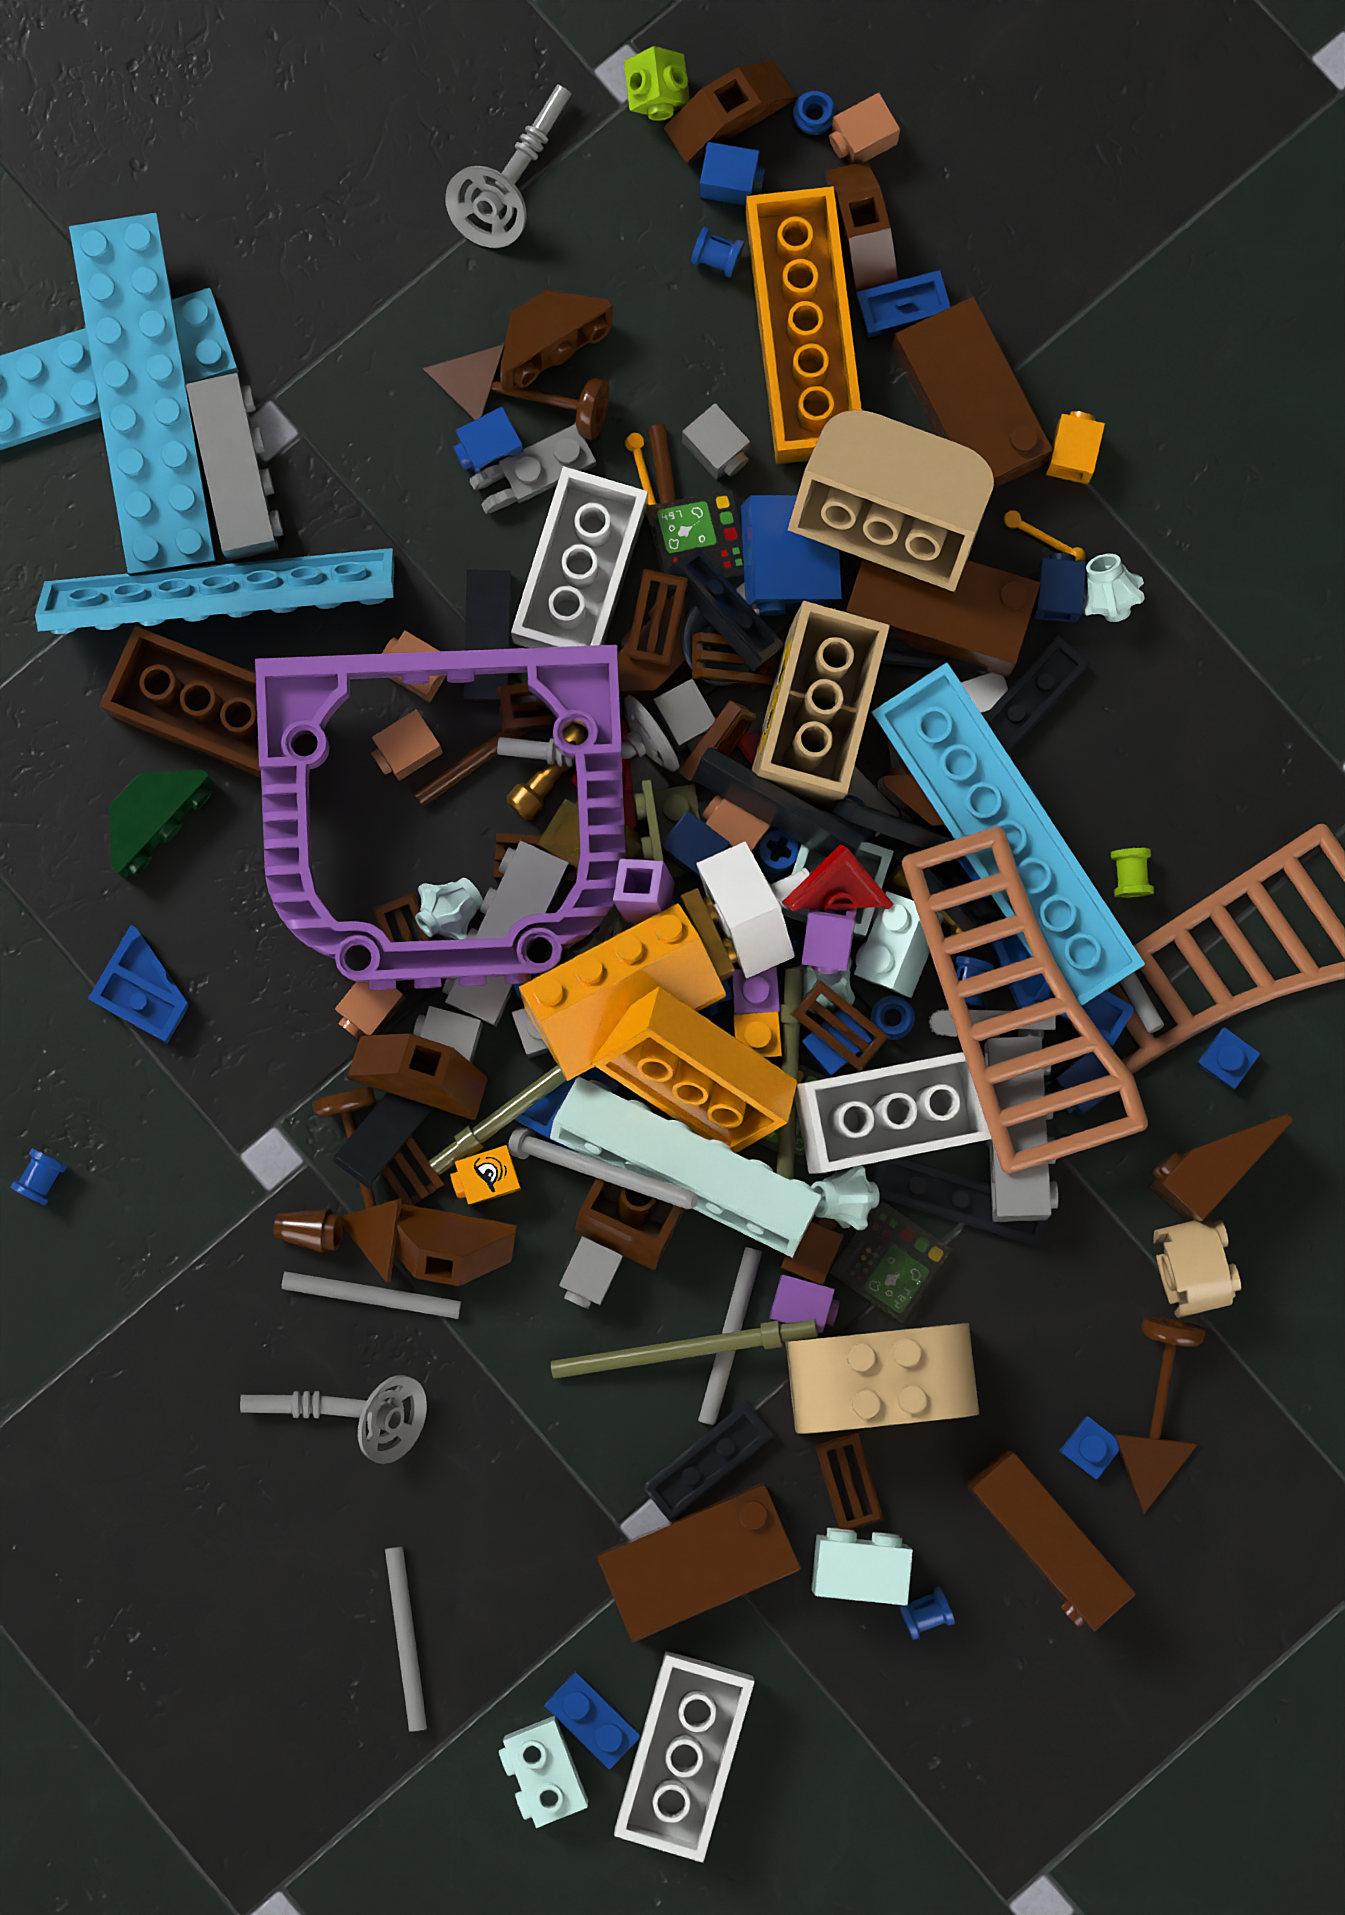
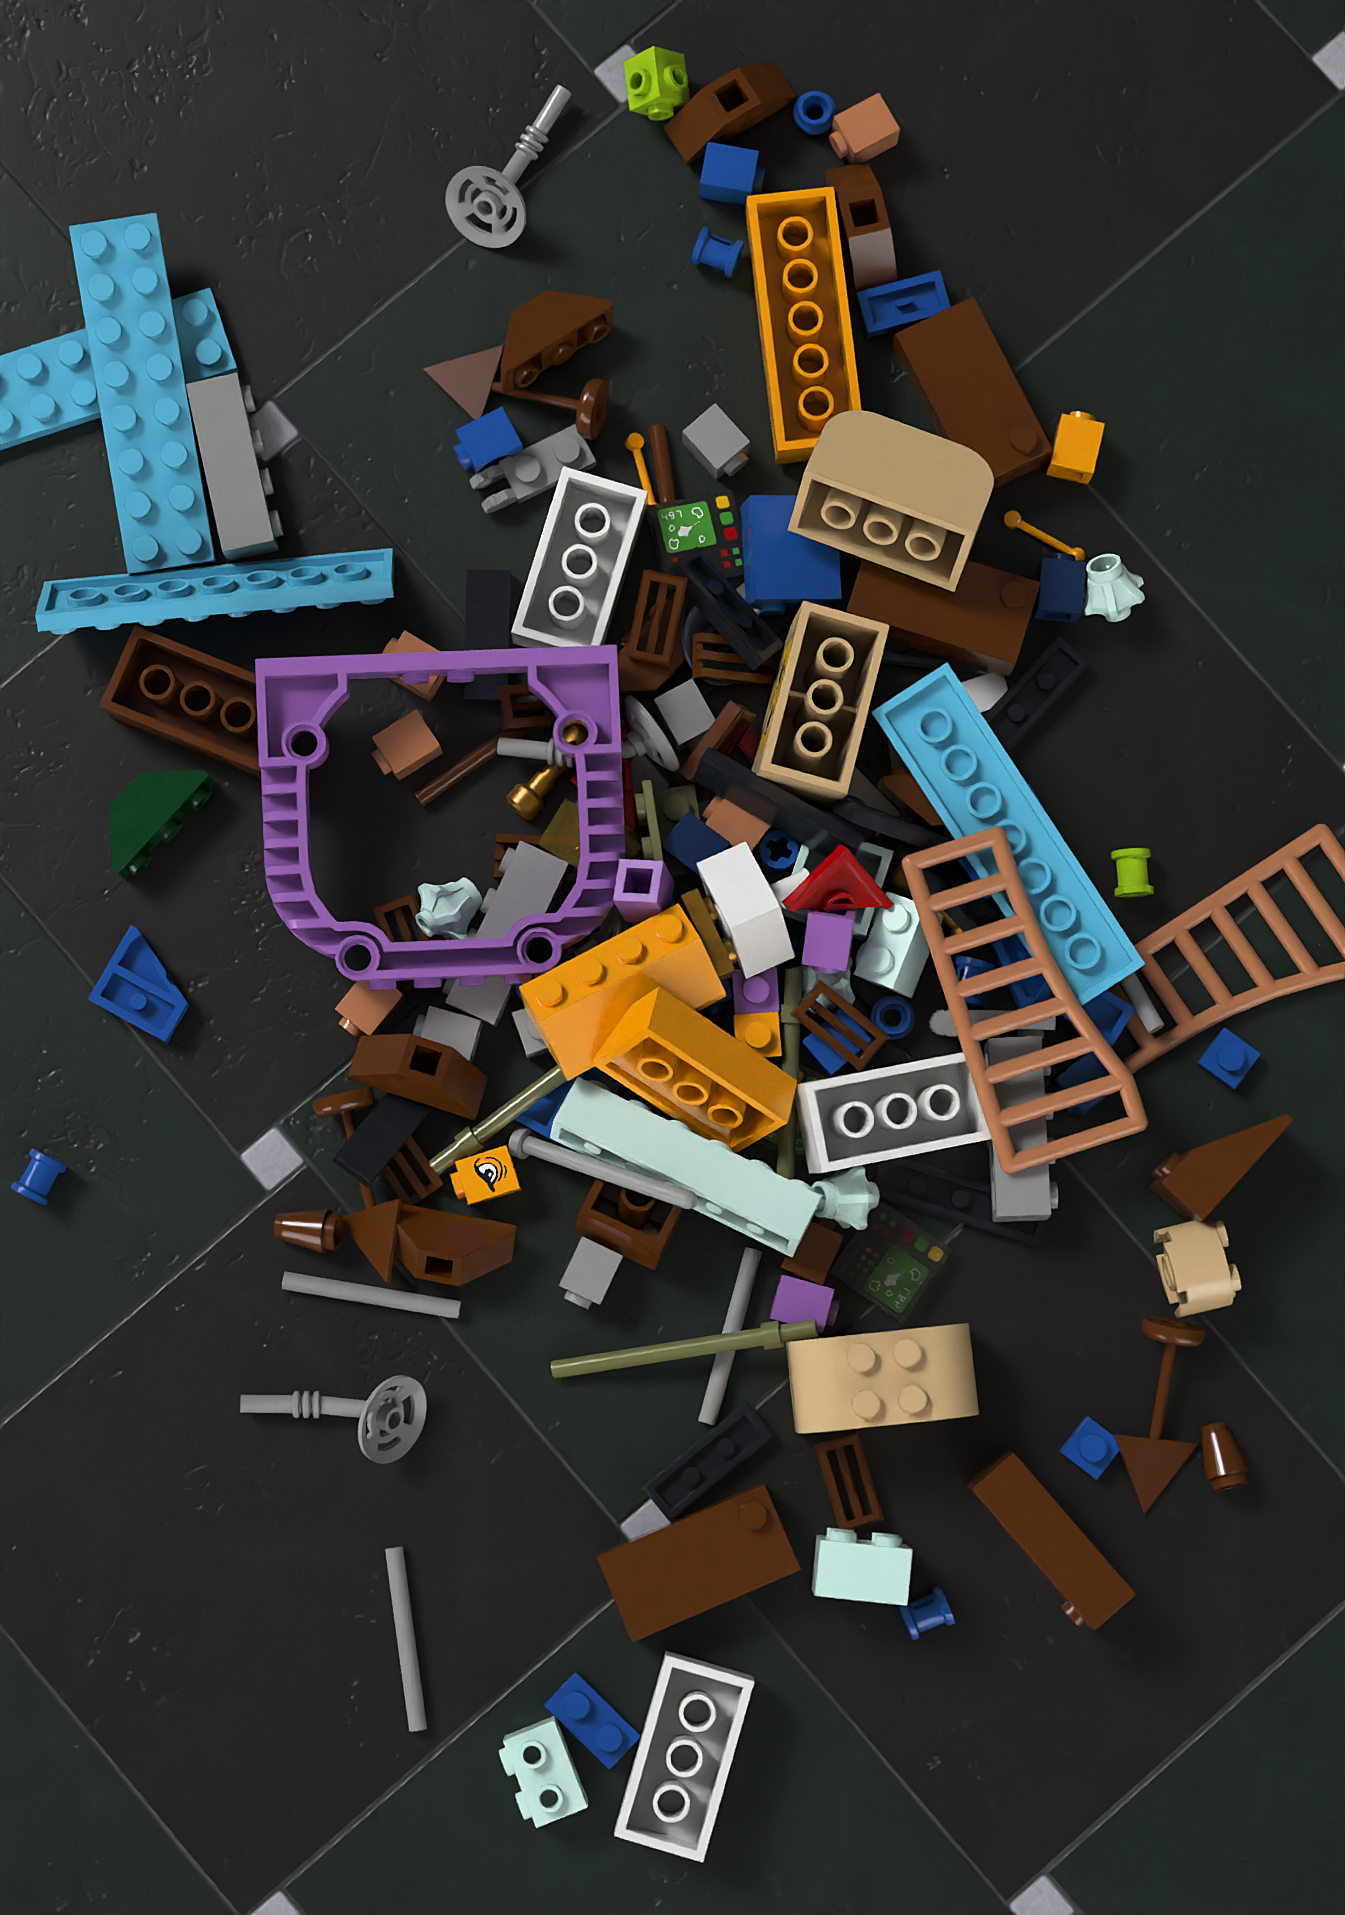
none -> reddish brown cone [1200,1421,1250,1491]

